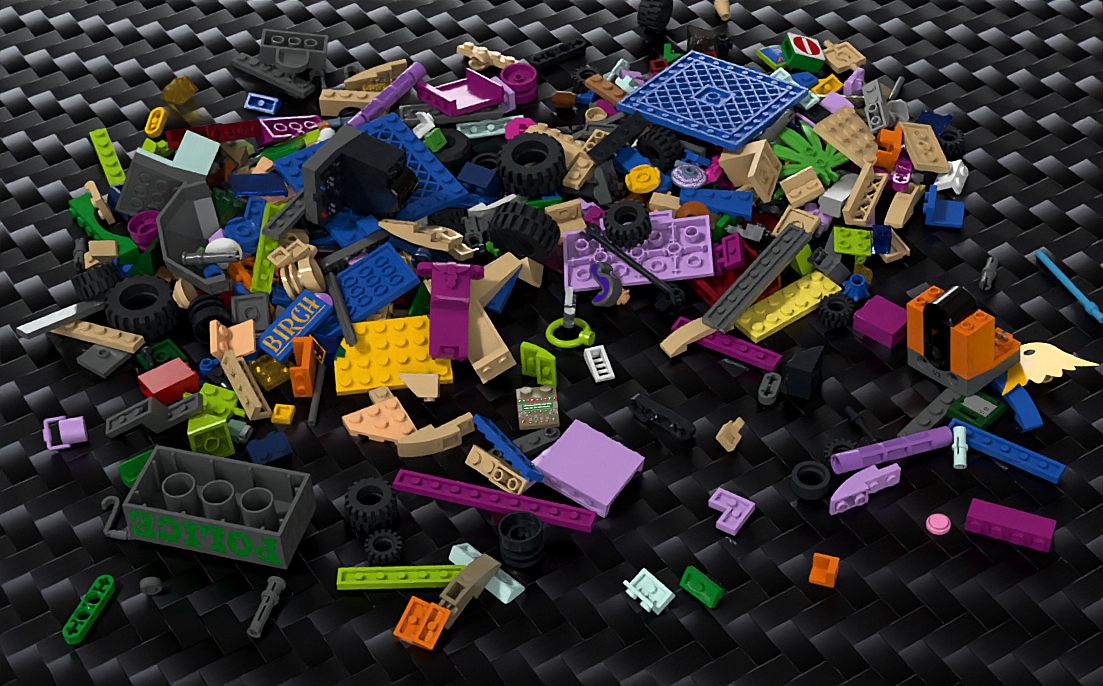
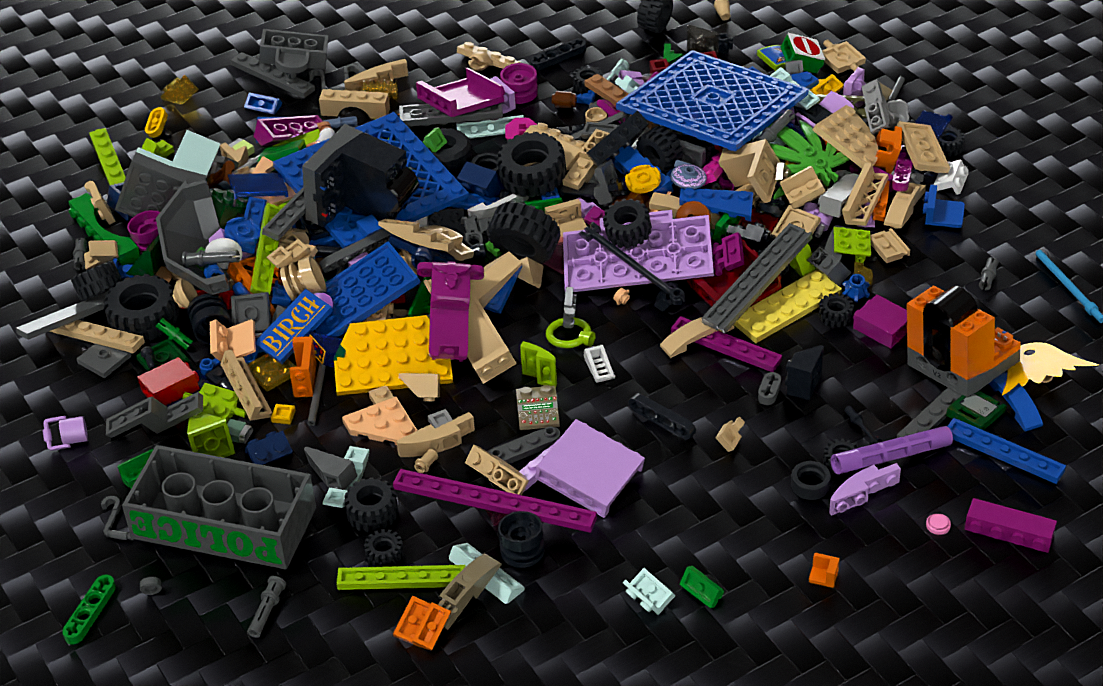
dark red panel [166,119,262,149] -> none
dark grey axle [325,272,358,347] -> none
medium lavender piece [346,62,426,128] -> none
white bracket [411,112,435,139] -> none
blue plate [472,414,544,483] -> none
dark grey animal [589,261,622,308] -> none
blue plate [681,149,711,167] -> none
lavender plate [709,487,755,536] -> none
clear blue slope [870,225,892,254] -> none
light aqua pin [952,426,968,469] -> none
none -> green pin [156,318,193,350]
none -> dark grey slope [304,447,357,490]
none -> light aqua slope [323,446,369,508]
none -> tan pin [414,449,438,473]
none -> light grey plate [428,409,453,429]
none -> plate [775,162,791,186]
none -> dark grey tile [785,60,803,75]
none -> orange hinge [872,181,890,222]

